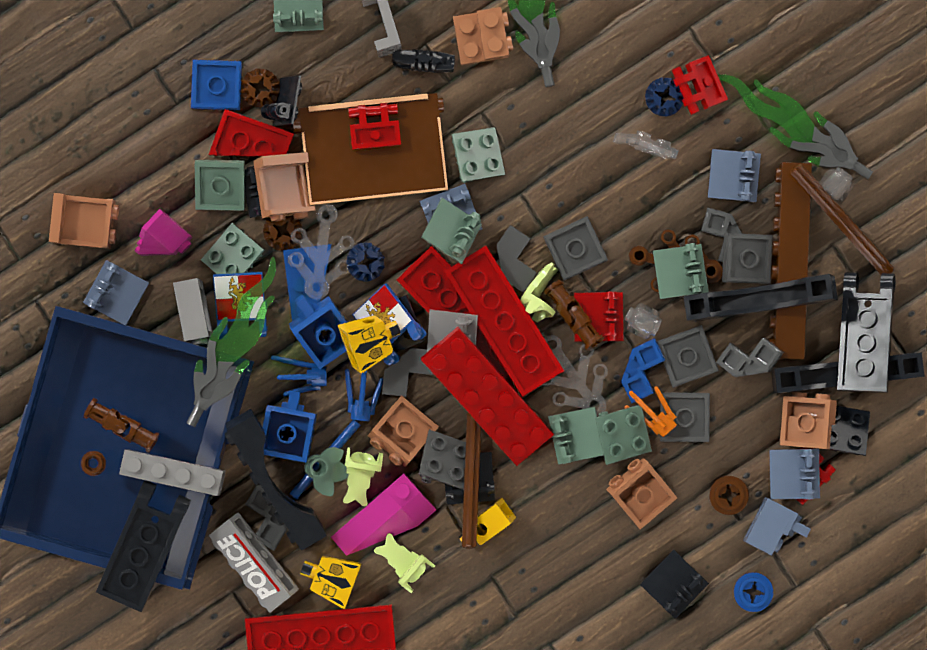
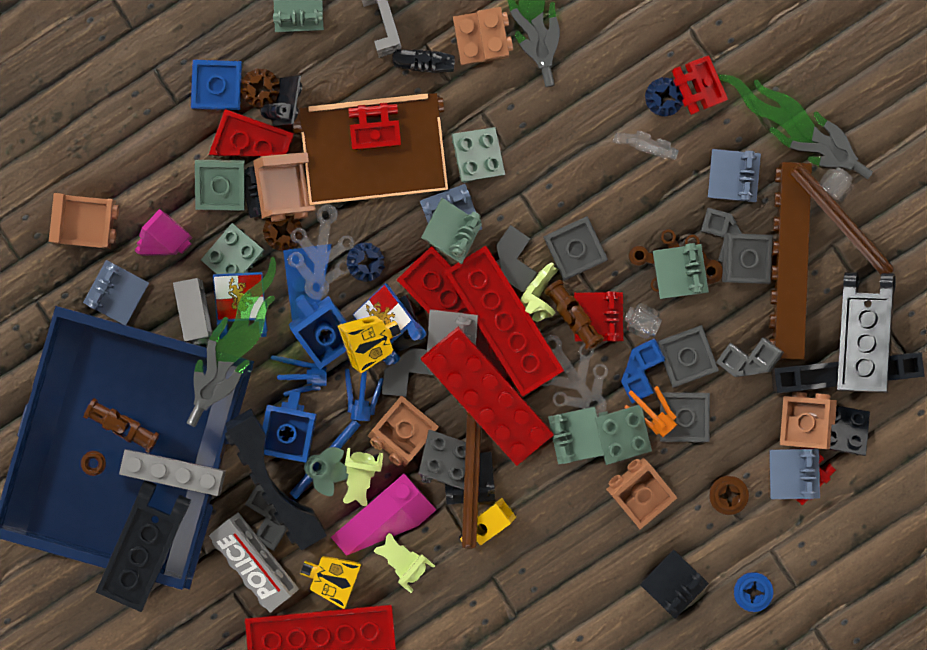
black arch [684,274,838,322] -> none
sand blue hinge [743,497,811,555] -> none

